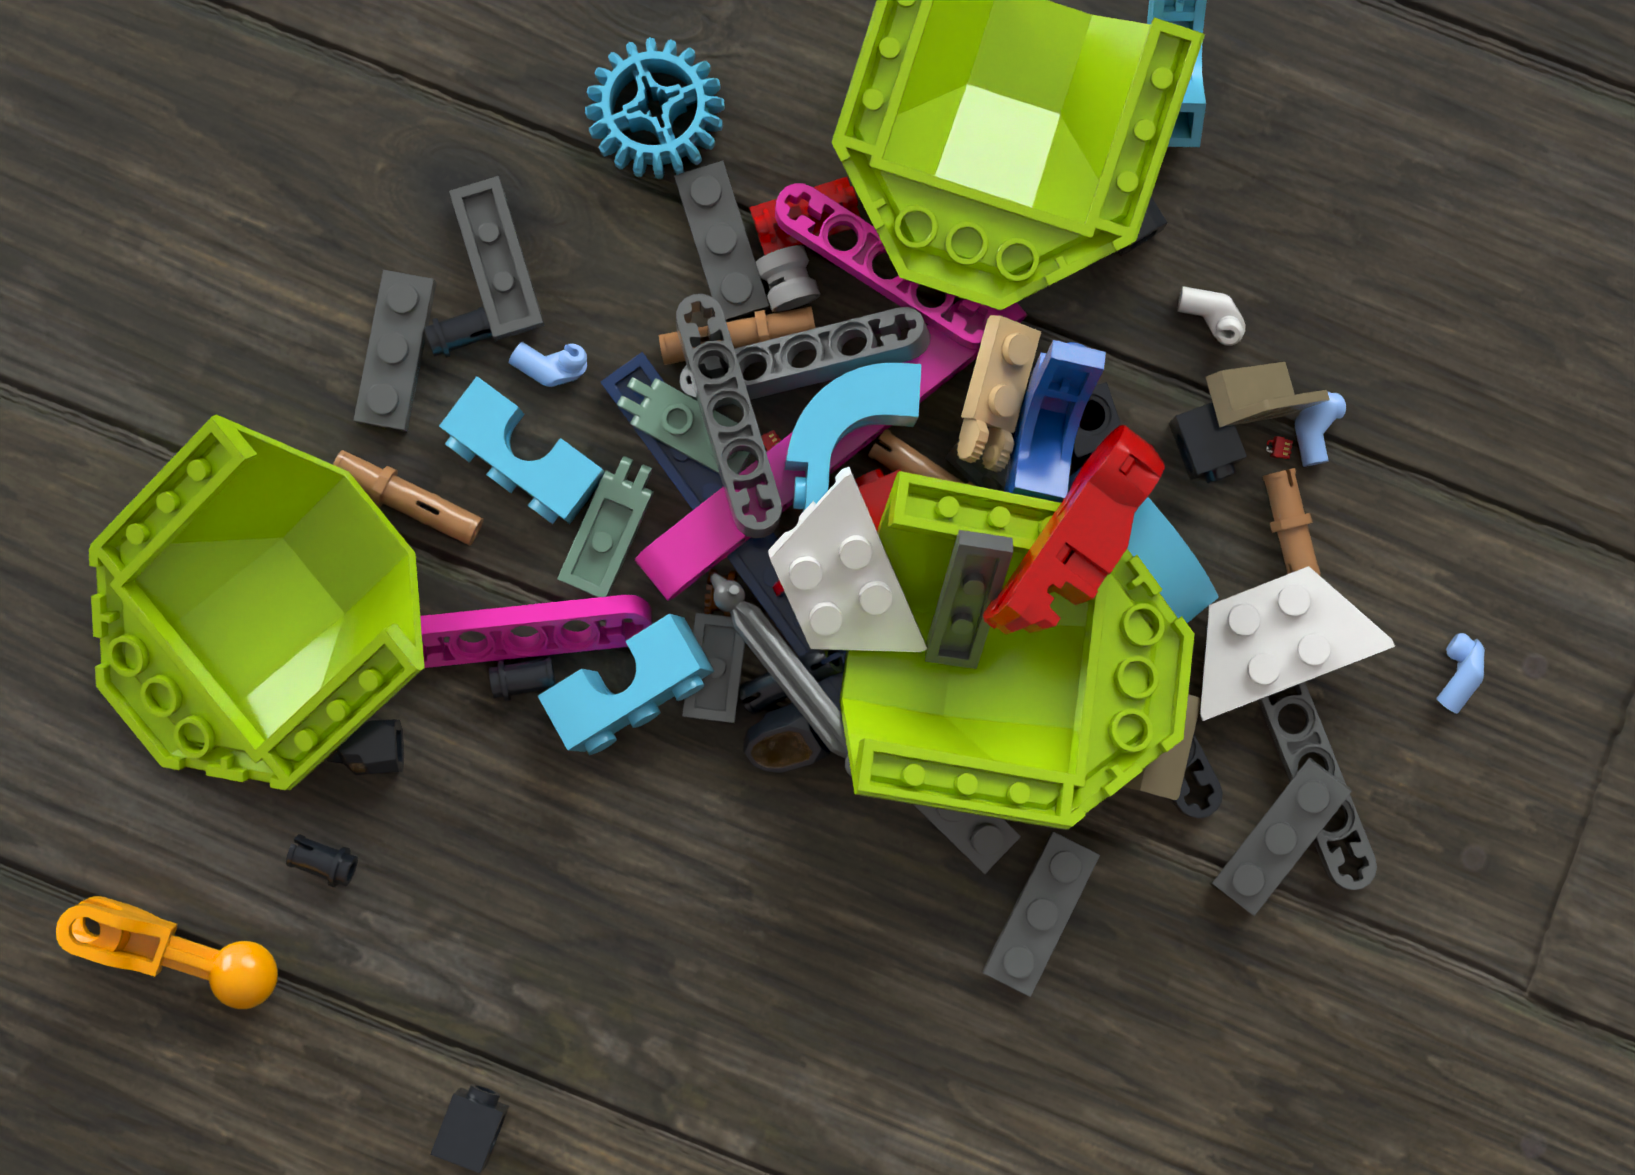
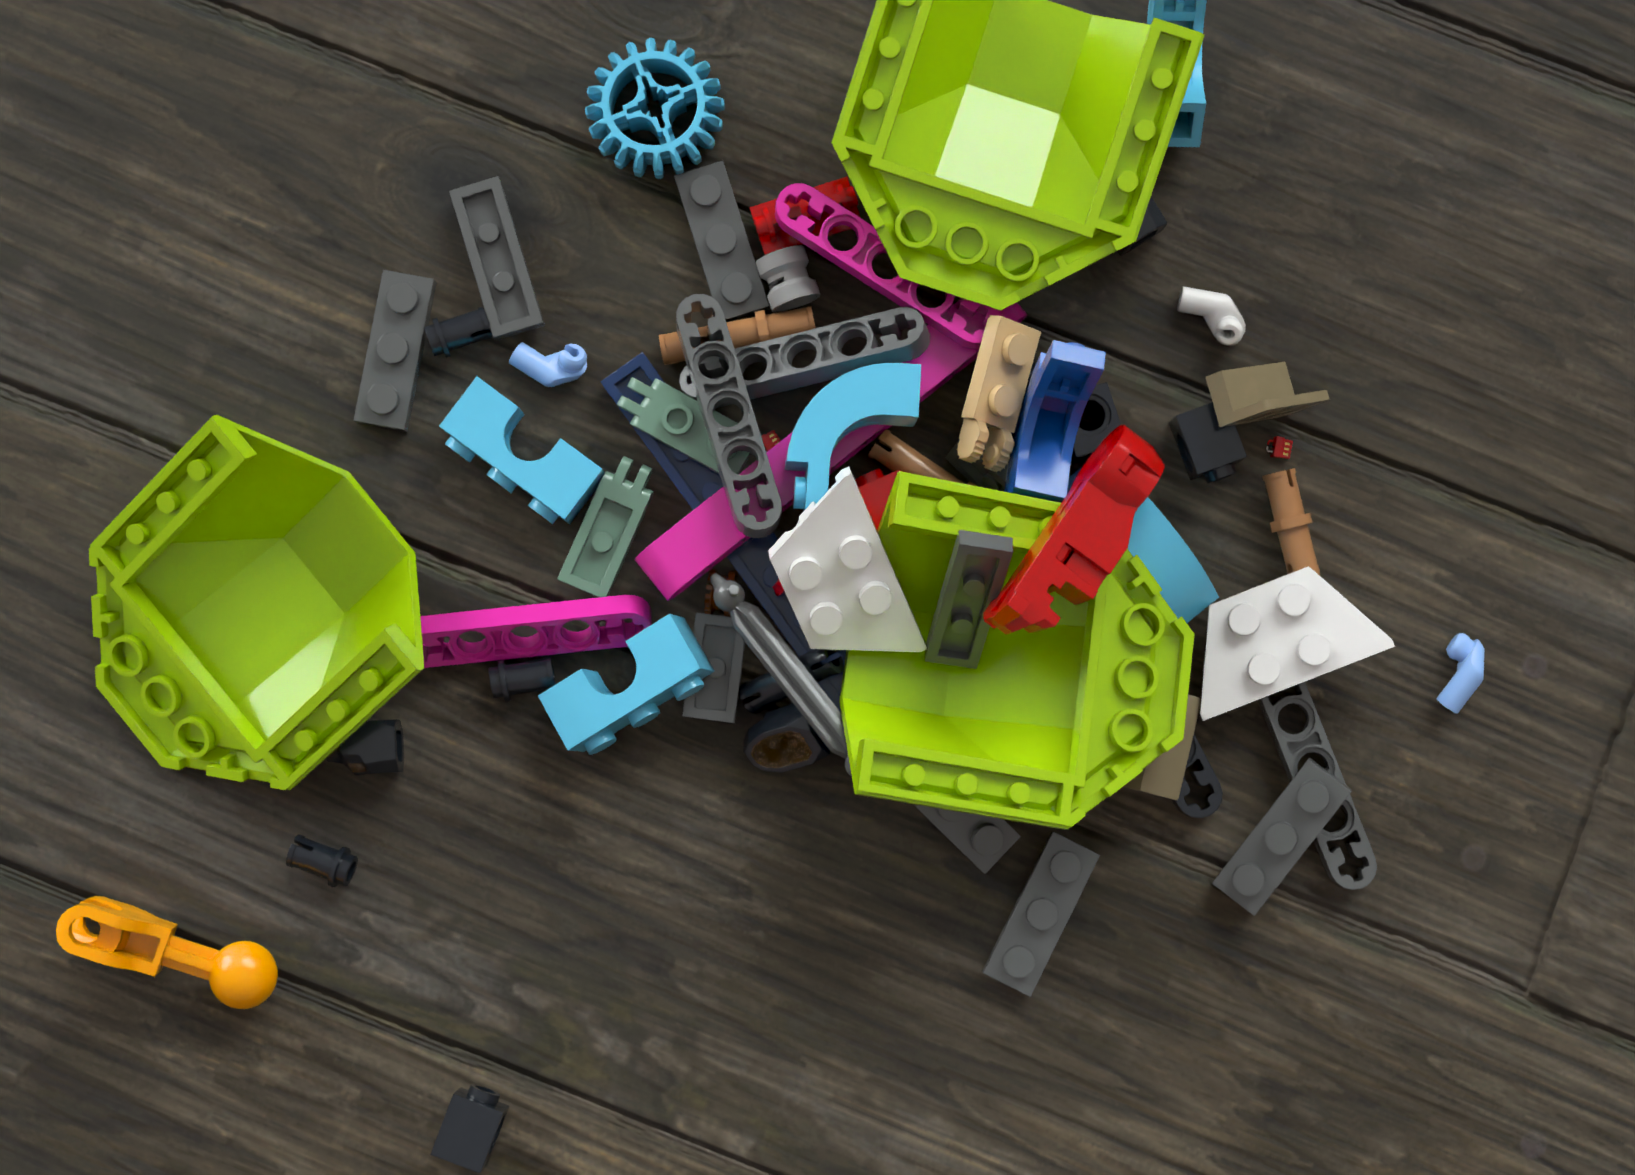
medium nougat pin [333,450,483,546] -> none
light blue arm [1295,391,1346,467] -> none

